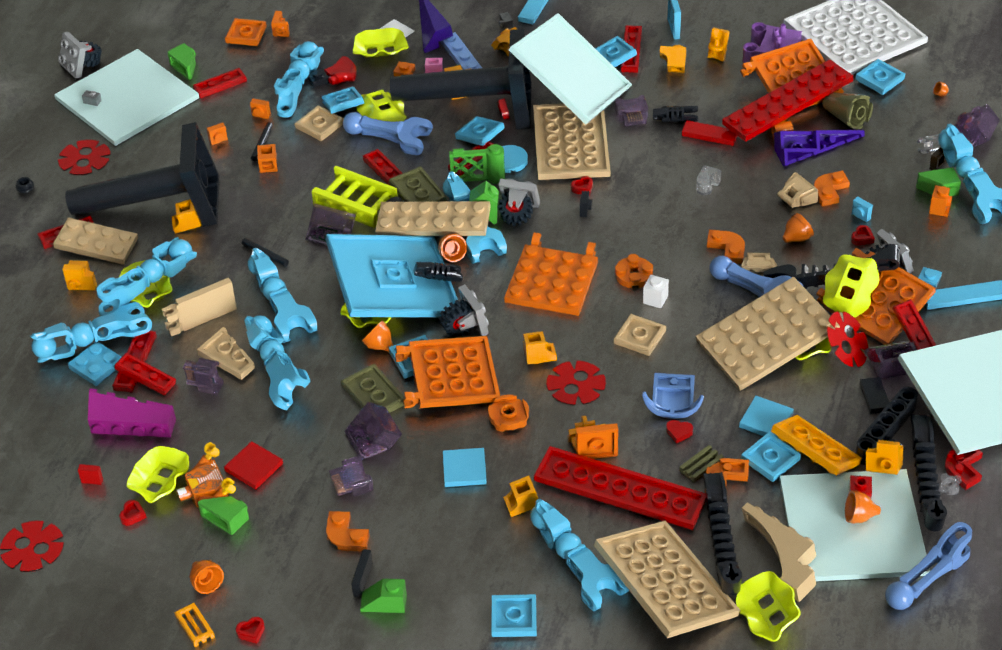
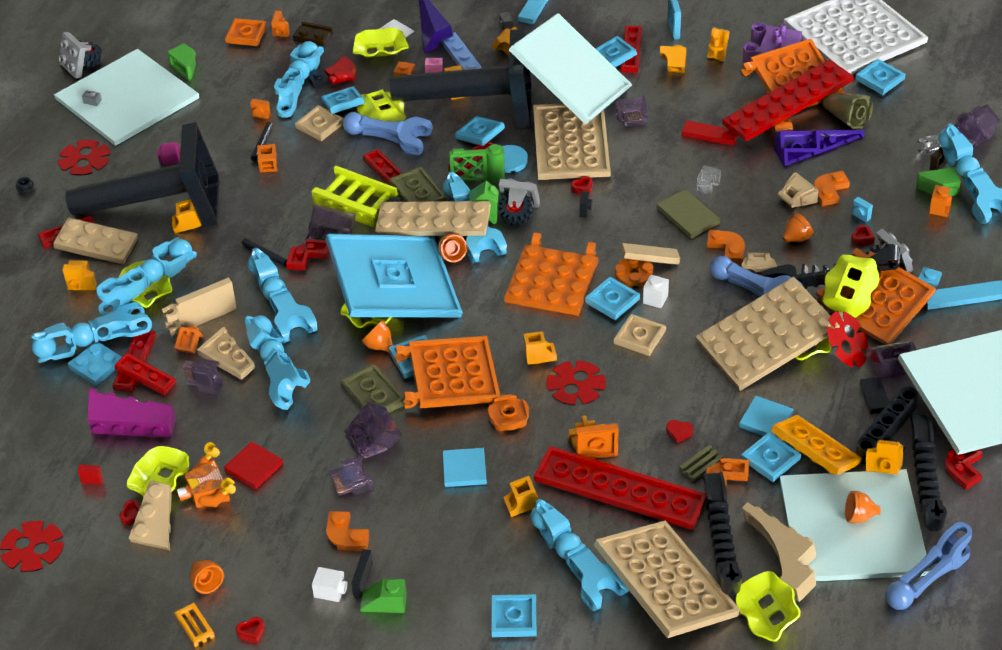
red tile [193,68,247,99] -> none
bright green slope [198,496,249,535] -> none
orange plate [207,122,228,145] -> none
black hinge [413,262,463,282] -> none
plate [439,284,489,337] -> none
red tile [497,98,510,120] -> none
medium blue piece [642,373,704,419] -> none
black hinge [653,106,698,122] -> none
red plate [849,475,872,498] -> none
red tile [892,299,937,351] -> none
orange hinge [933,81,949,97] -> none
clear plate [938,473,962,495] -> none
none -> tan wing [128,481,172,551]
none -> dark pink head [157,142,181,166]
none -> orange bracket [174,325,204,354]
none -> red plate [286,239,329,271]
none -> dark brown plate [293,21,333,47]
none -> white brick [312,567,348,602]
none -> medium azure plate [585,277,640,320]
none -> tan tile [621,243,680,265]
none -> olive tile [656,189,720,239]

